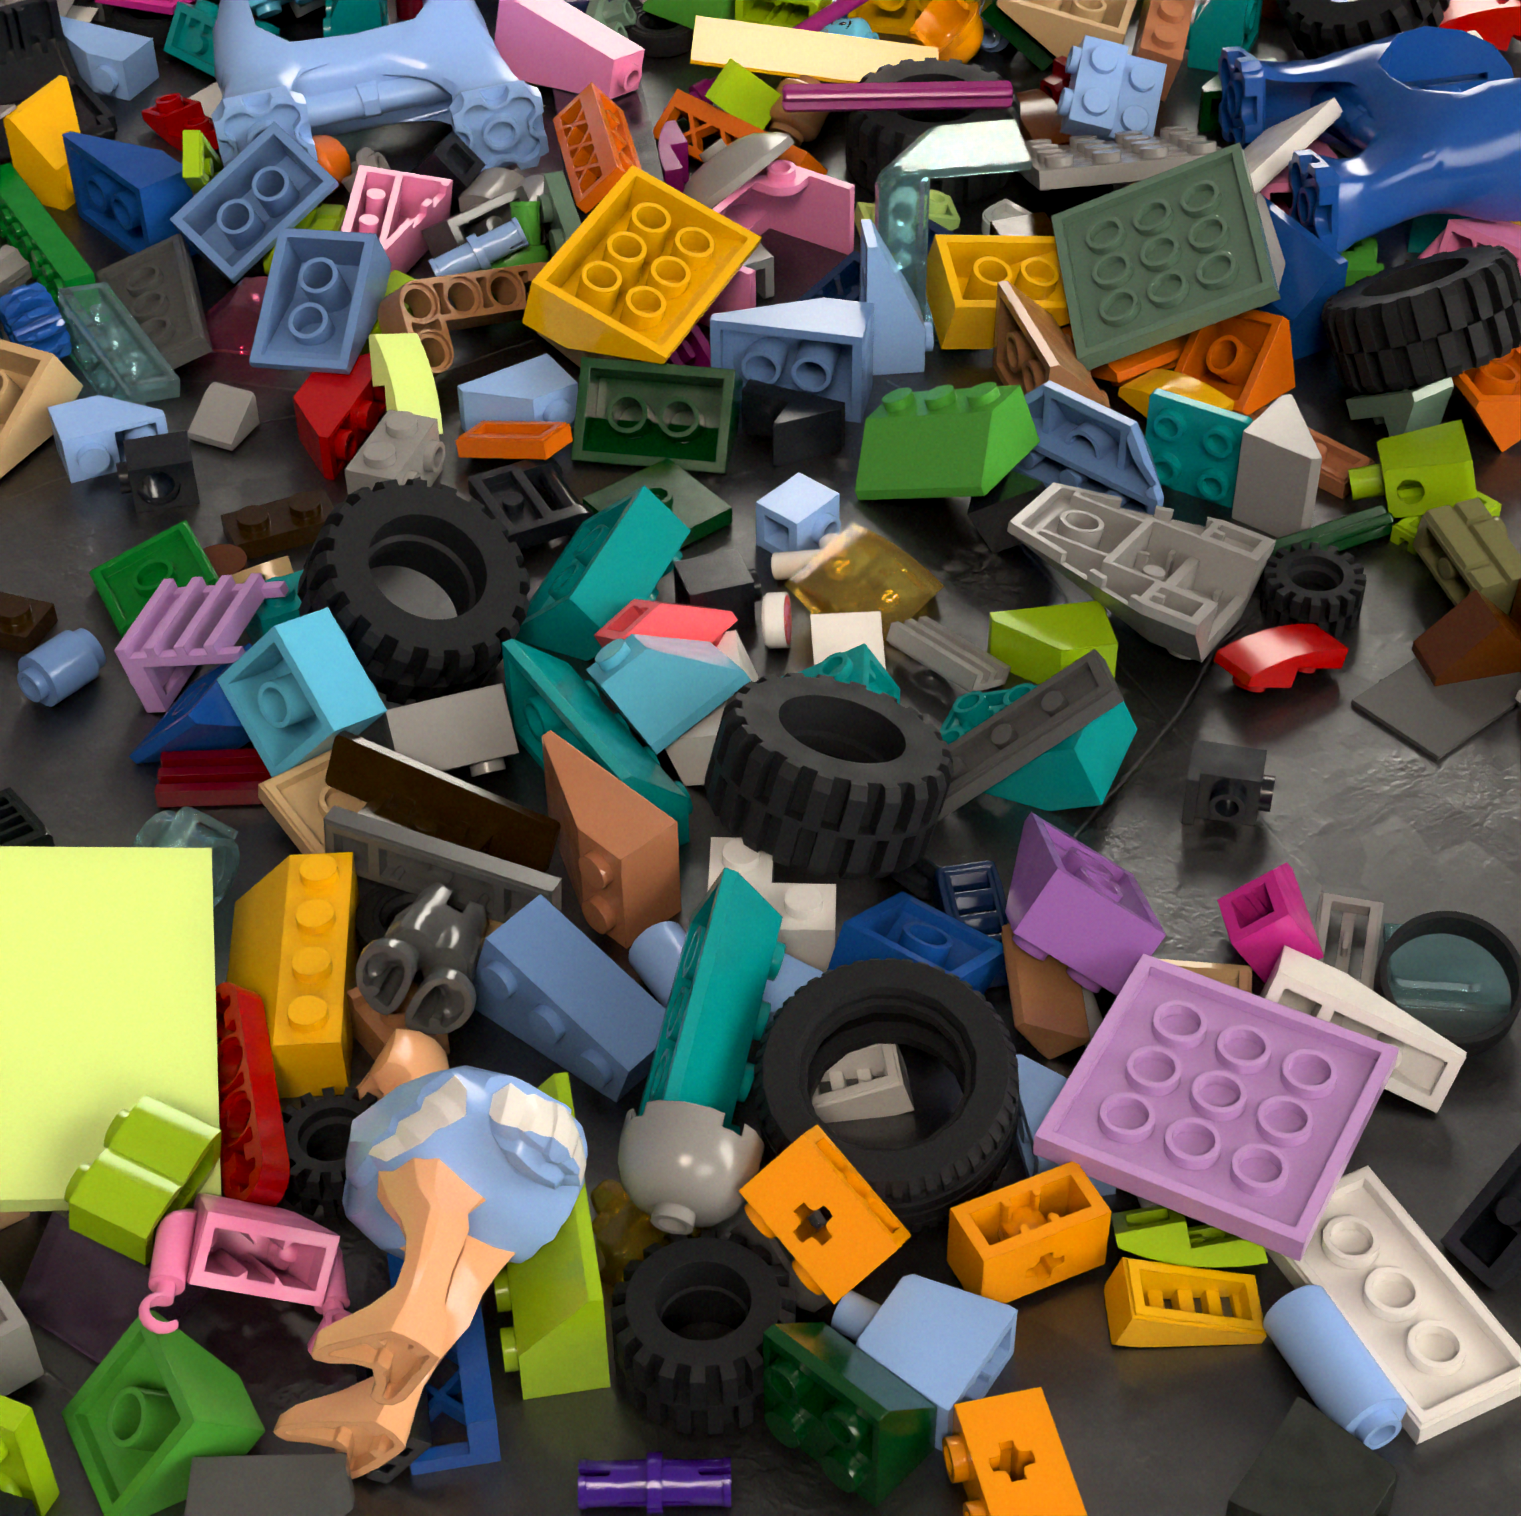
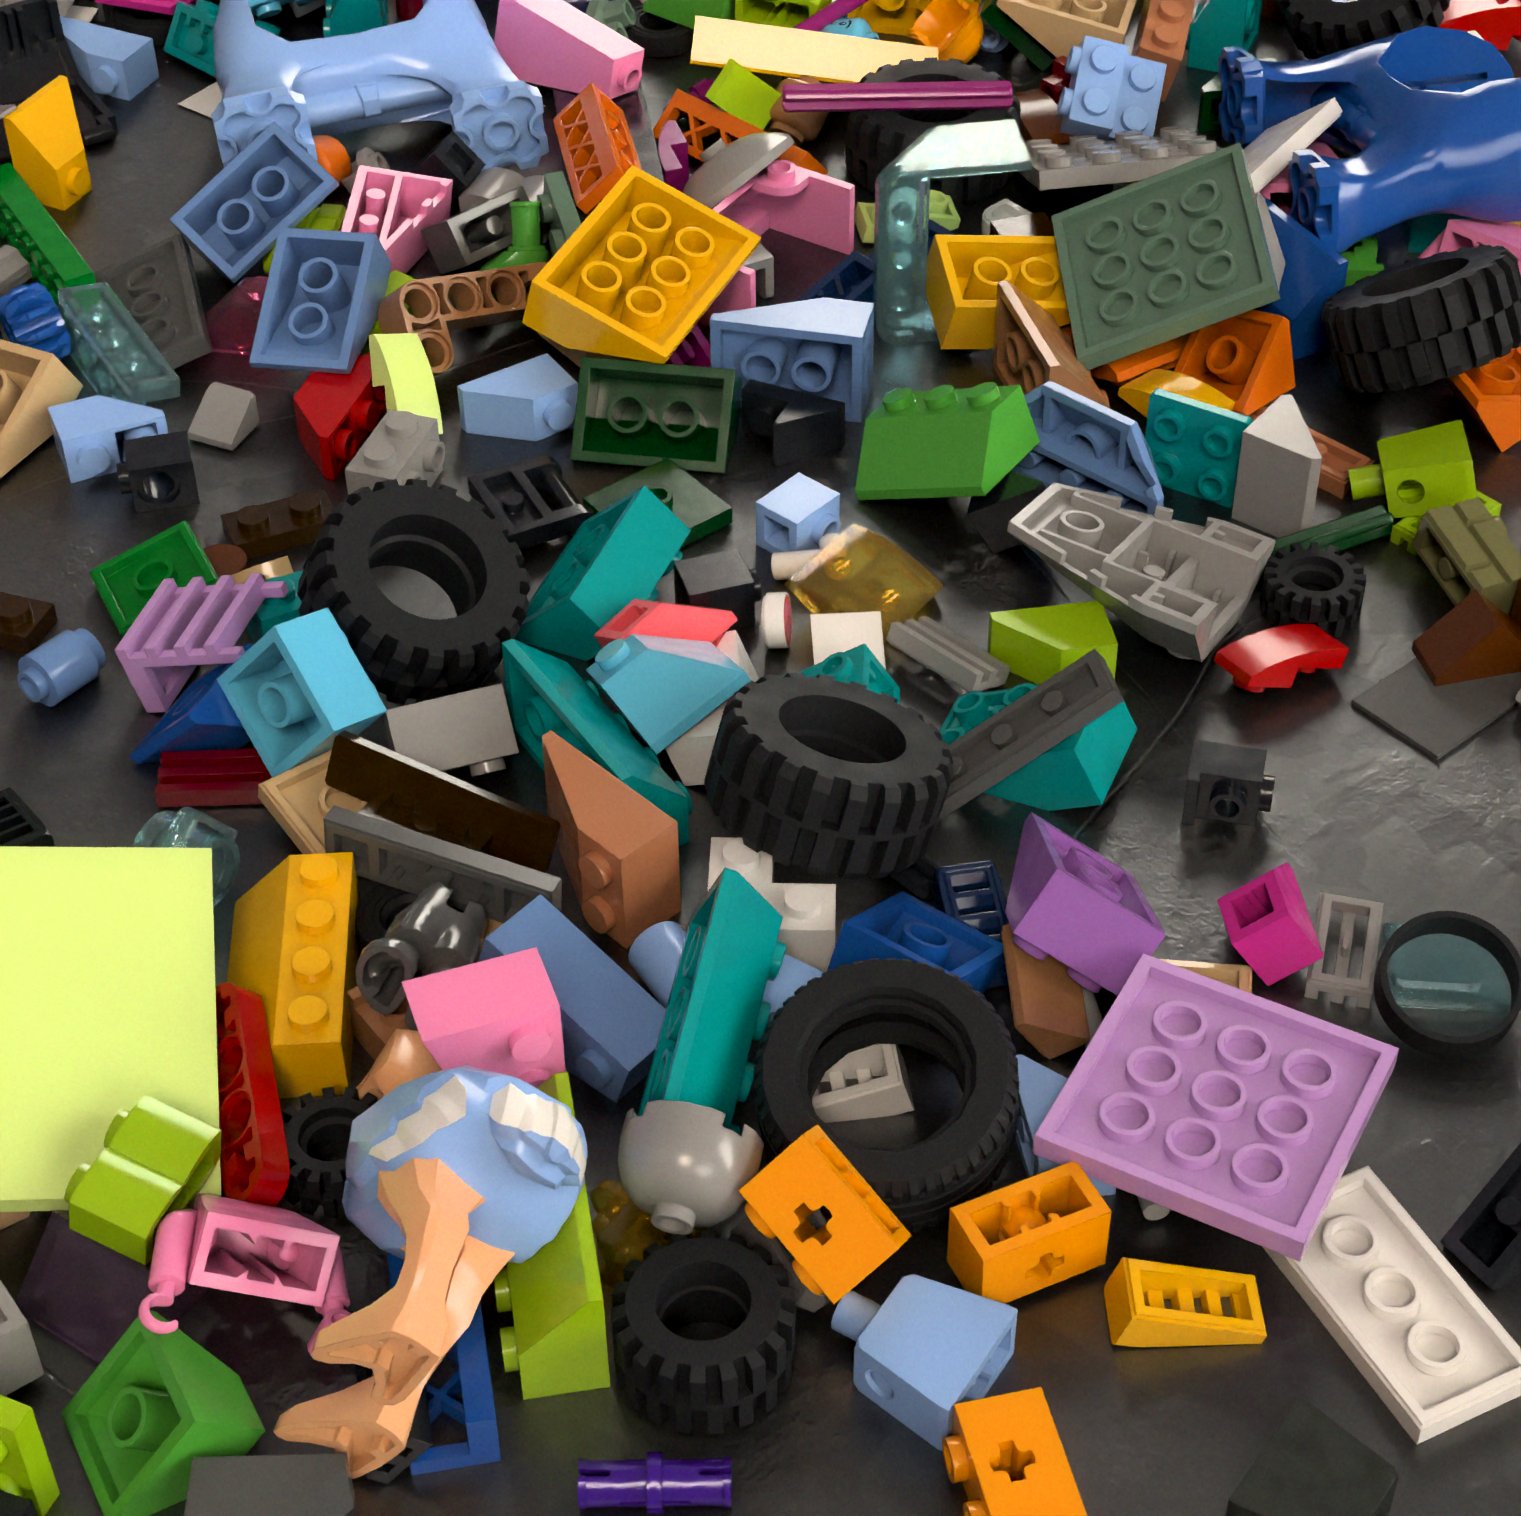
blue slope [62,131,197,256] -> none
red slope [141,93,219,152] -> none
lime tile [183,130,224,195] -> none
light blue pin [428,217,529,277] -> none
orange tile [455,420,573,460] -> none
dark green slope [763,1322,937,1507] -> none
light blue slope [859,219,934,375] -> none
lime slope [1111,1205,1268,1268] -> none
white slope [1260,945,1467,1113] -> none
light blue brick [1263,1285,1407,1450] -> none
sand green slope [1345,377,1454,437] -> none
none -> bright pink wedge [401,947,566,1088]

